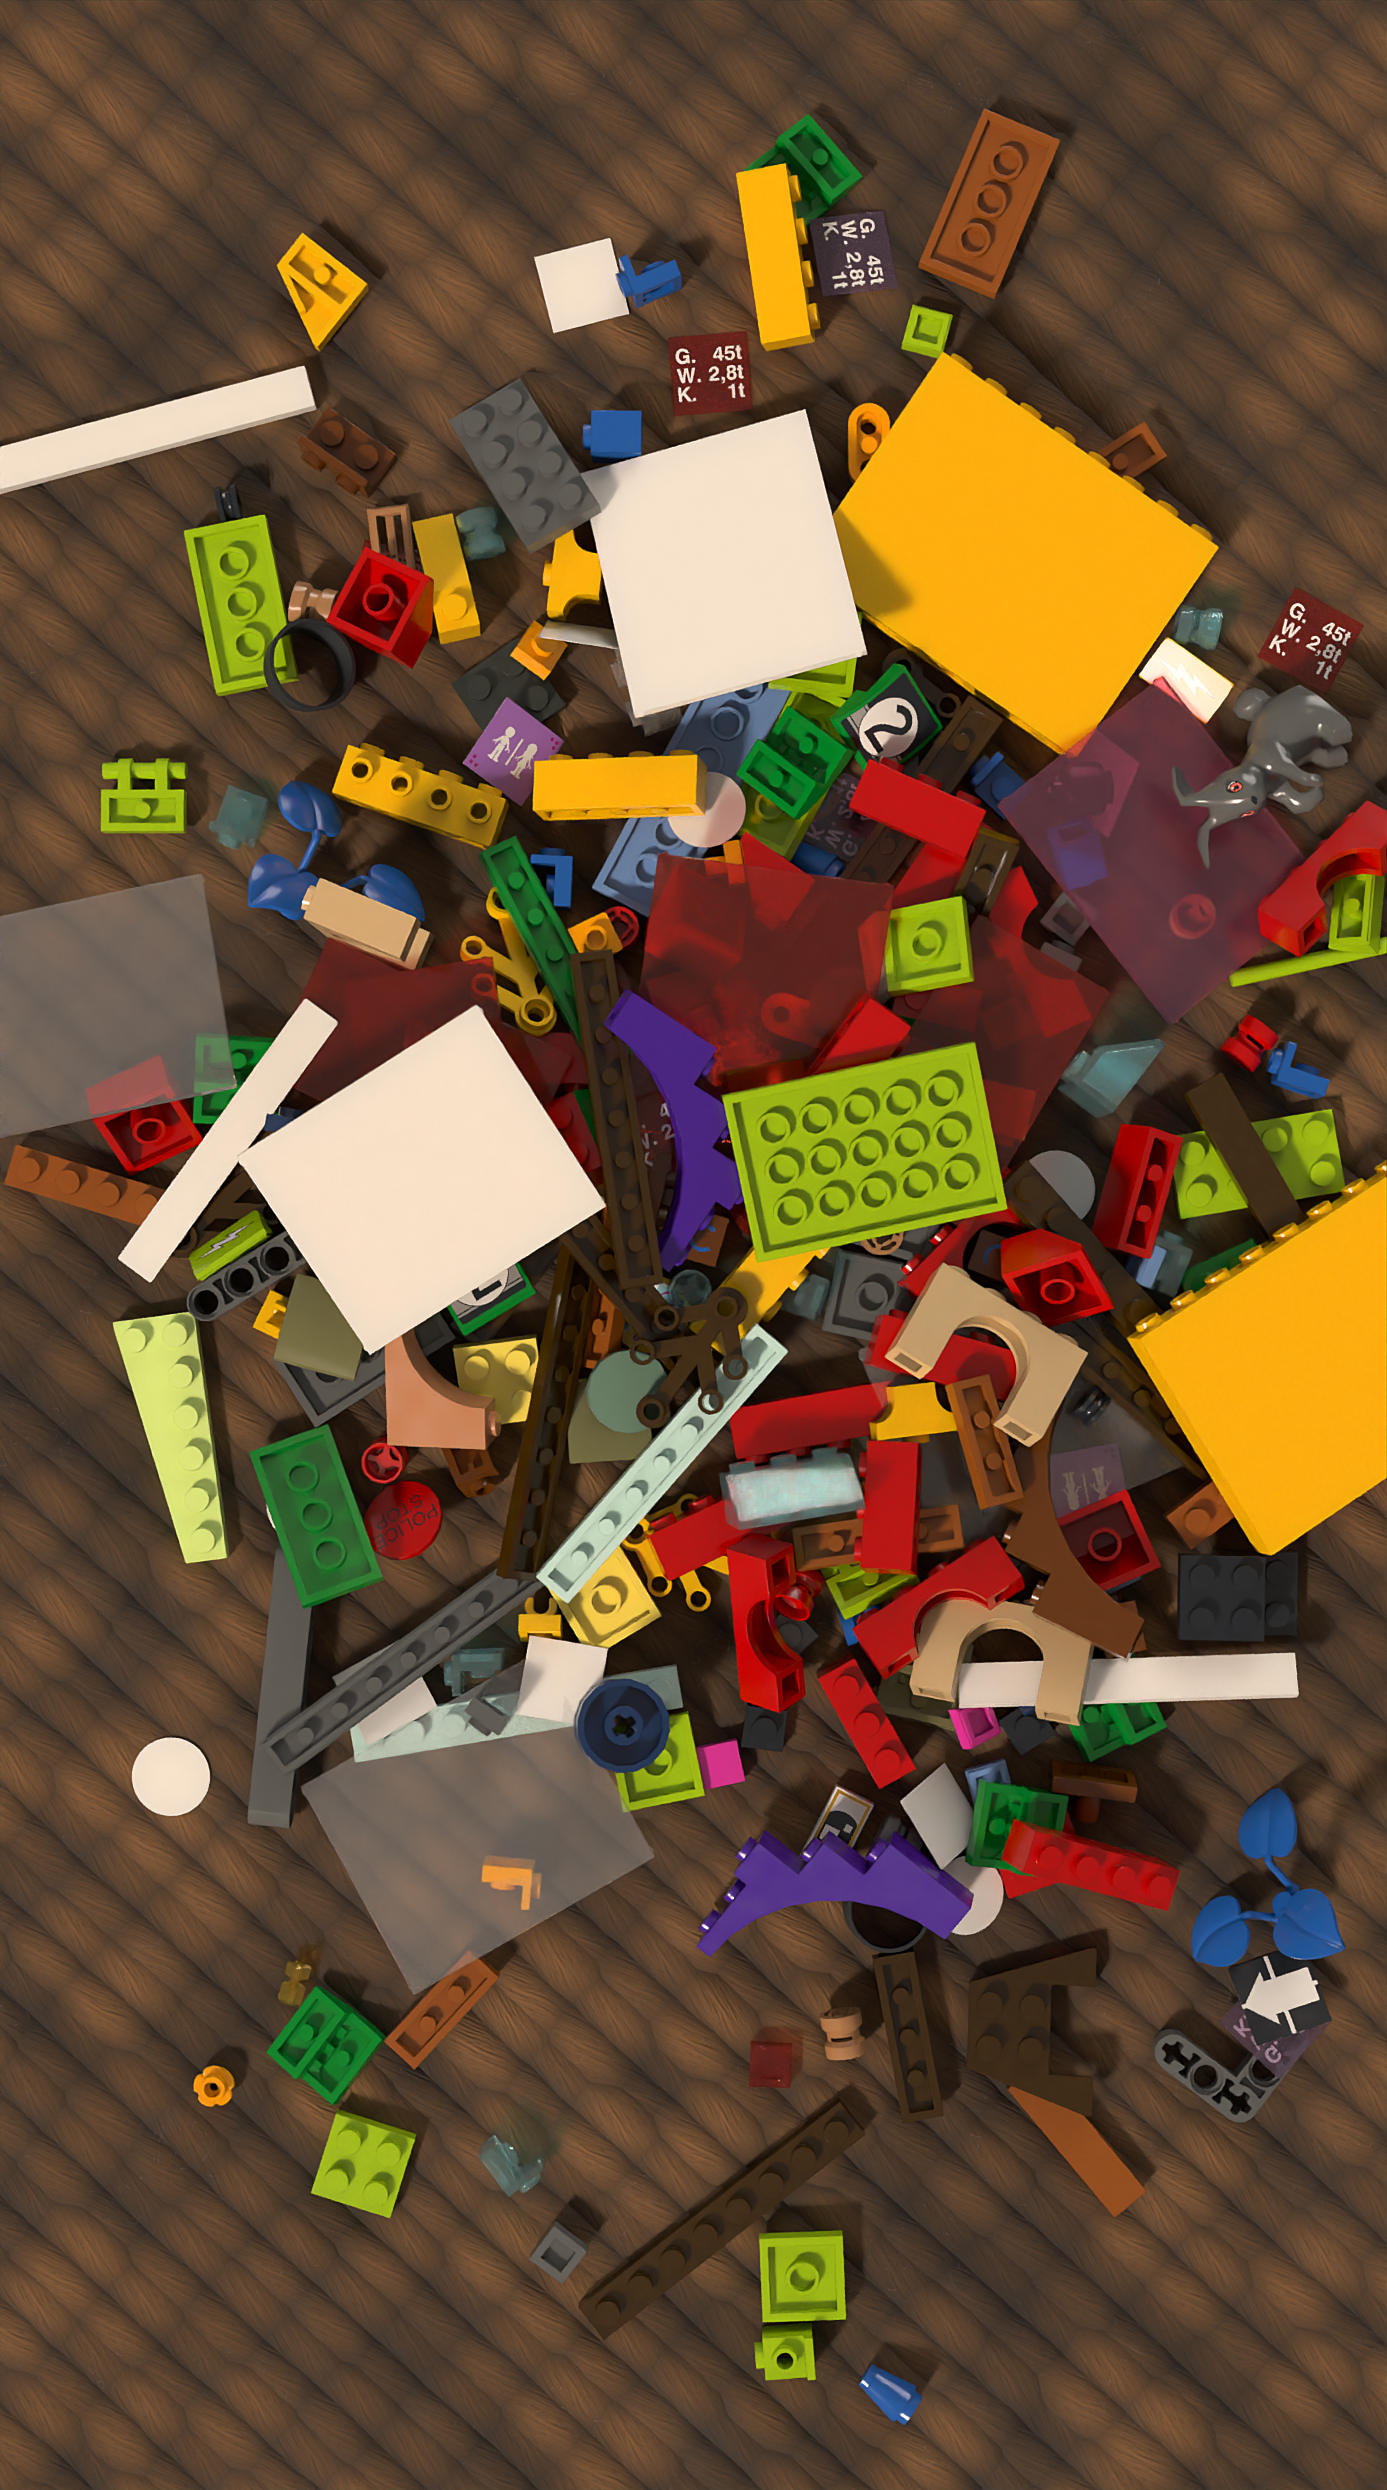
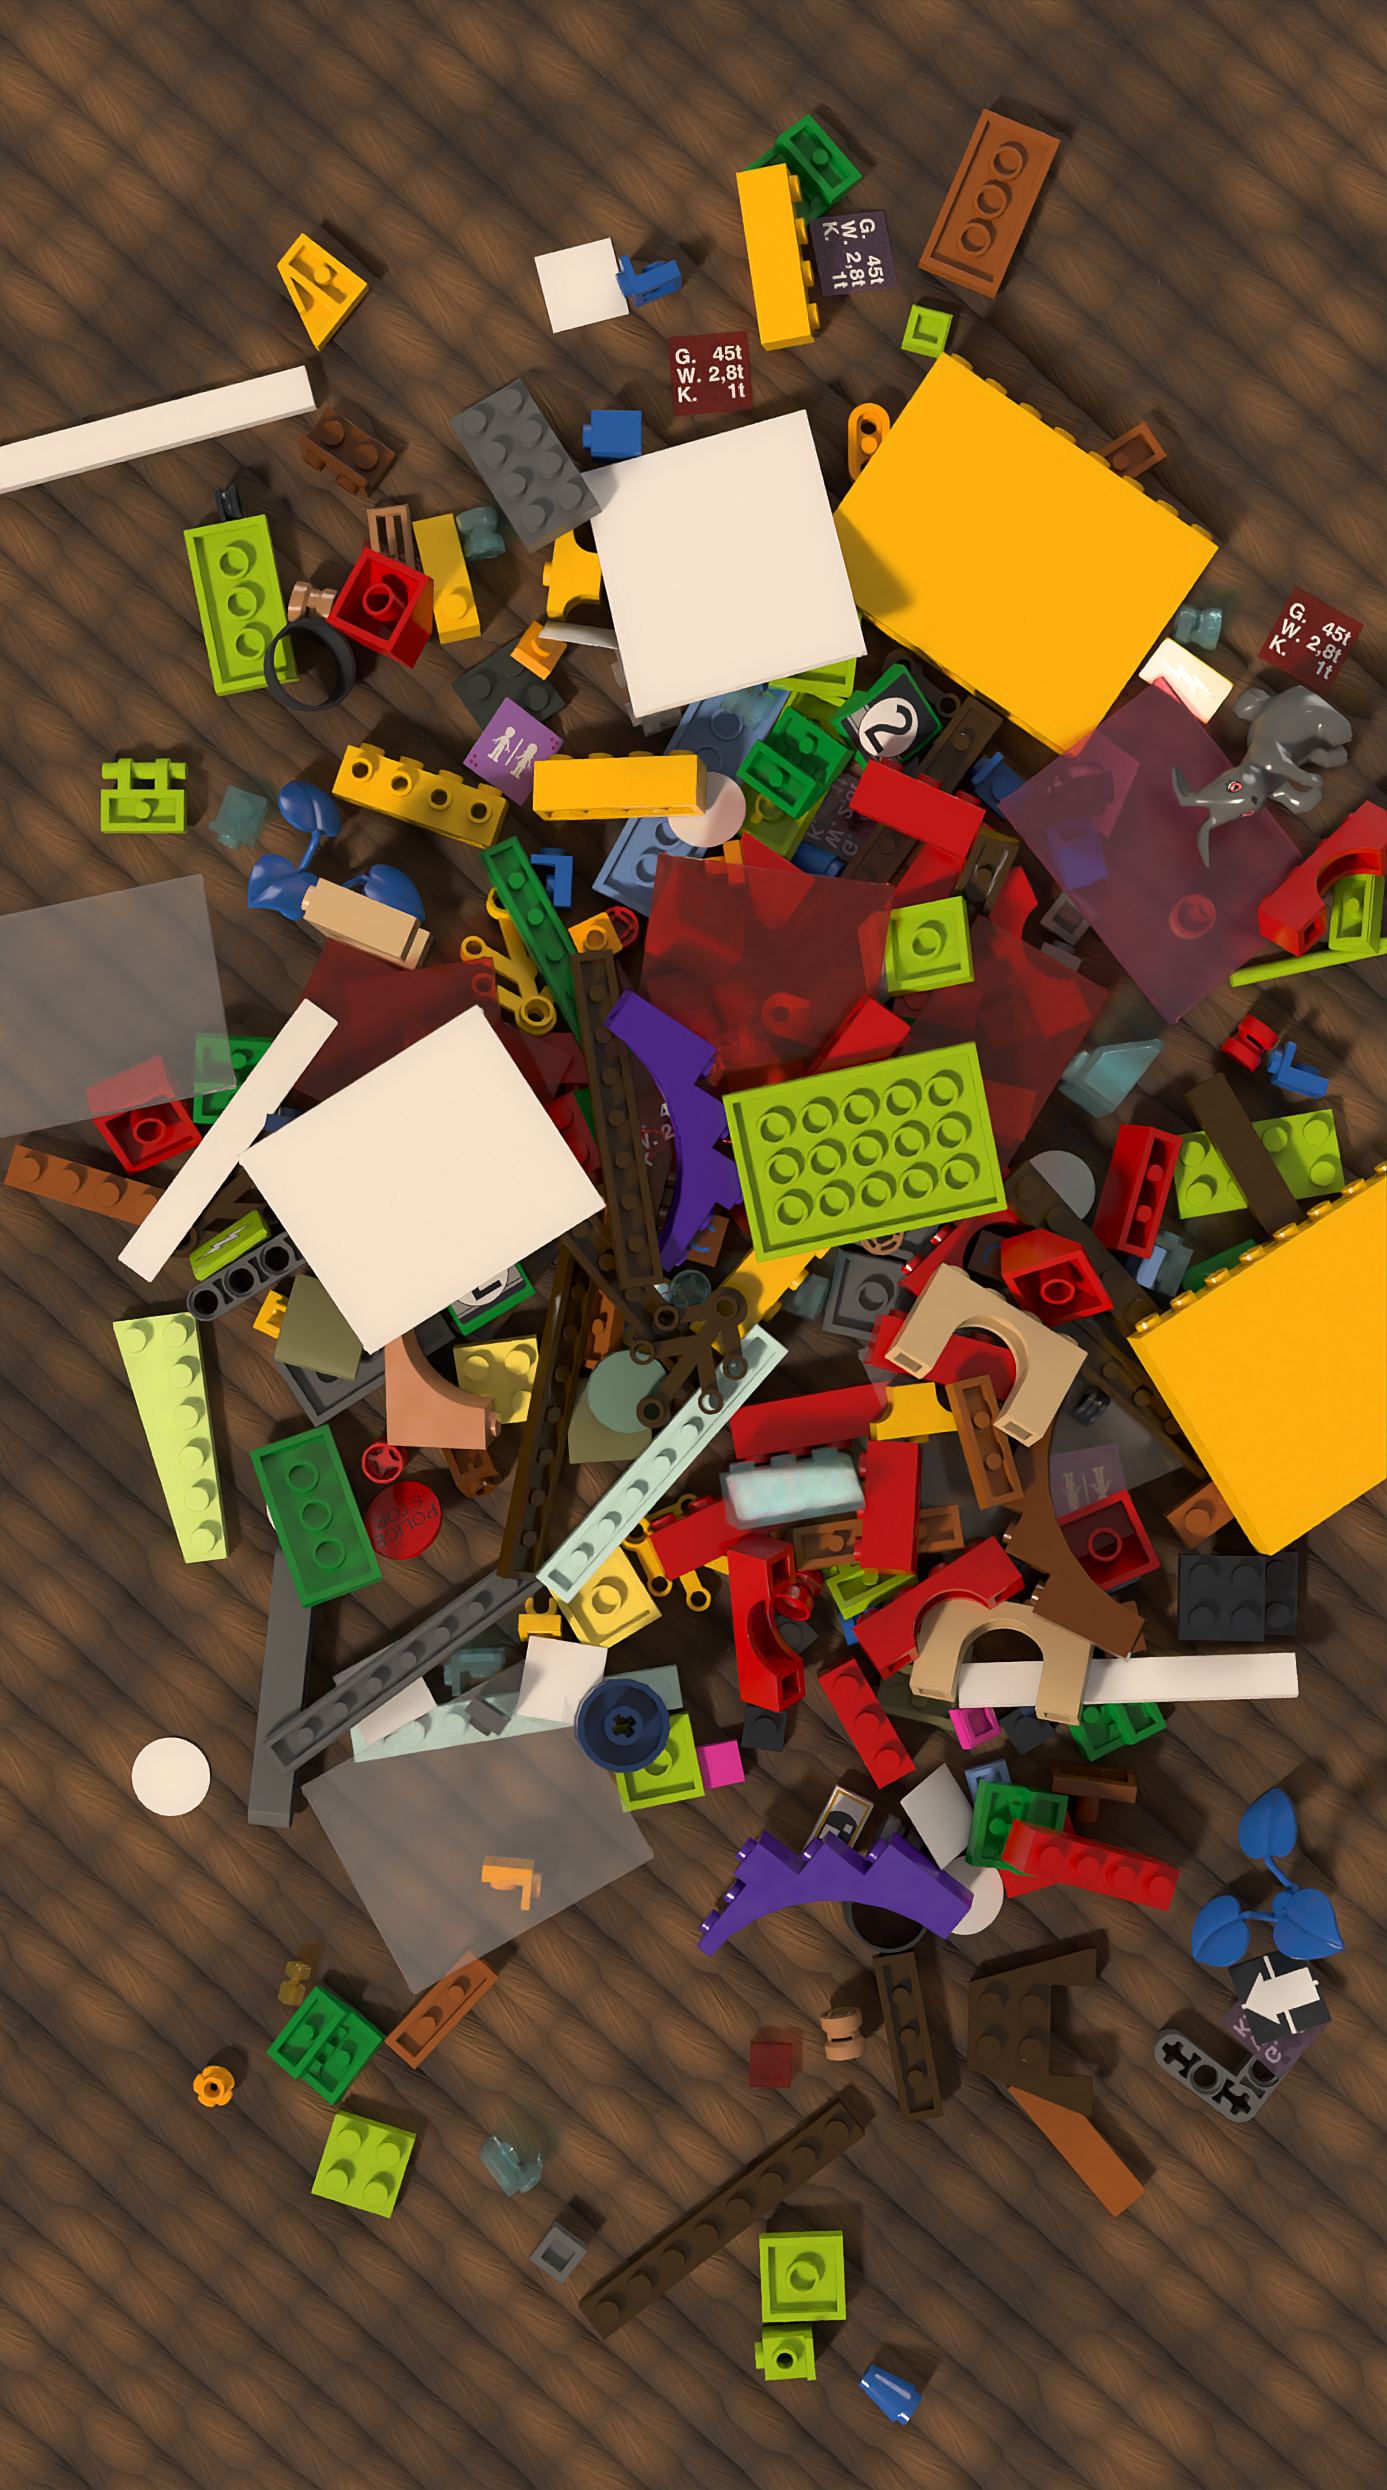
none -> clear light blue wheel [720,685,778,732]

